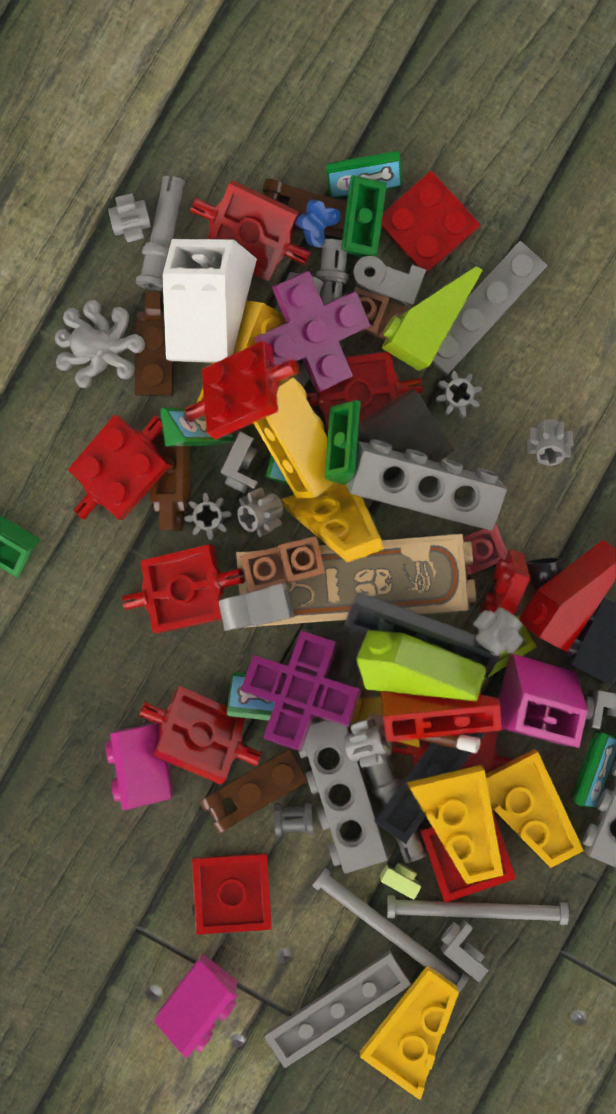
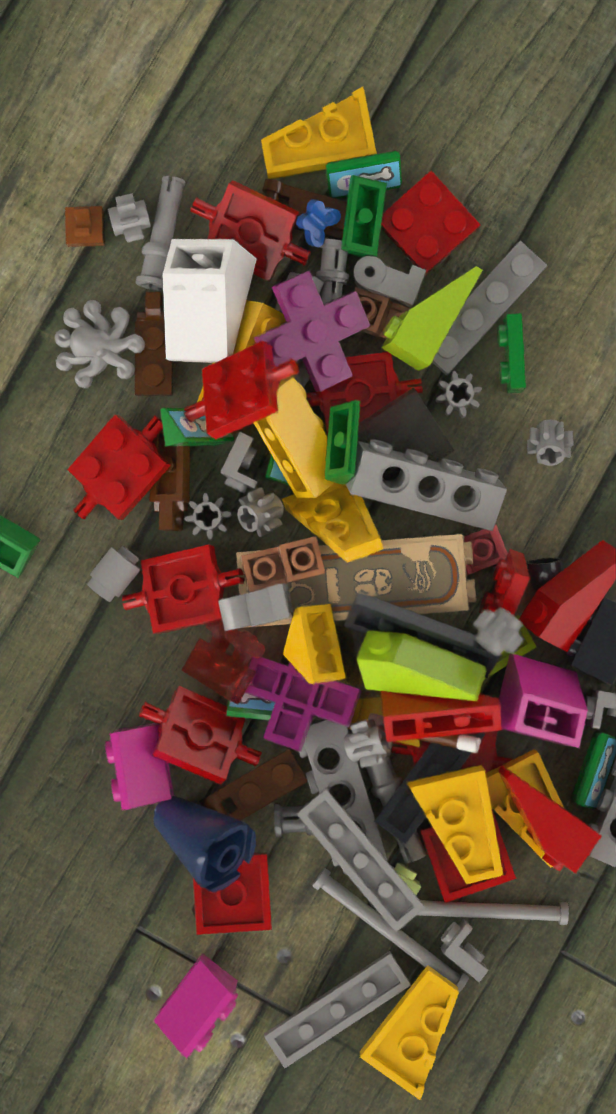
none -> dark orange tile [65,206,105,247]
none -> light grey brick [87,546,141,602]
none -> dark blue cone [153,796,256,892]
none -> clear red plate [182,620,265,704]
none -> yellow wing [261,87,377,179]
none -> yellow slope [283,604,346,684]
none -> light grey plate [297,788,425,932]
none -> green plate [497,313,526,393]
none -> red slope [498,765,602,874]

